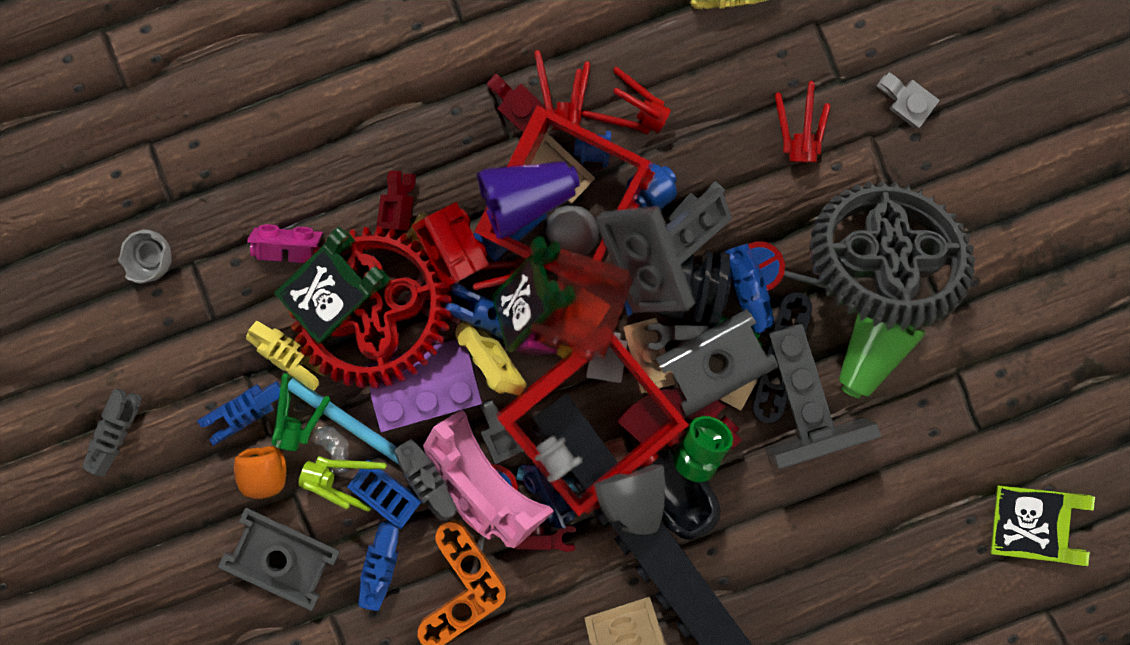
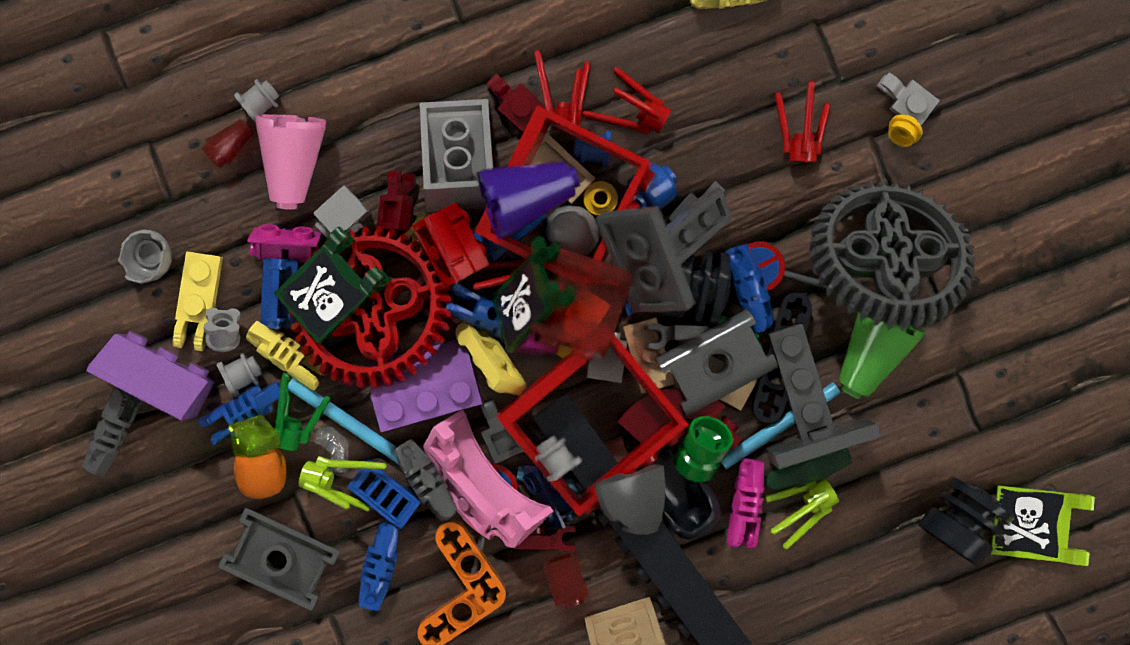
none -> medium lavender slope [86,331,215,420]
none -> light yellow hinge [173,251,223,352]
none -> clear red cone [201,119,254,169]
none -> light grey brick [204,308,240,352]
none -> light grey brick [217,353,262,397]
none -> clear neon green bracket [229,415,280,458]
none -> light grey brick [234,79,280,122]
none -> bright pink cone [256,114,326,209]
none -> blue hinge [260,258,298,329]
none -> light grey brick [313,185,371,238]
none -> light grey slope [419,99,493,212]
none -> clear red brick [543,552,589,608]
none -> yellow plate [583,181,618,216]
none -> medium azure bar [721,382,841,470]
none -> dark pink hinge [727,458,765,548]
none -> clear green hinge [764,448,852,491]
none -> lime plant [765,478,839,549]
none -> yellow plate [888,114,923,147]
none -> black wheel [918,476,1014,568]

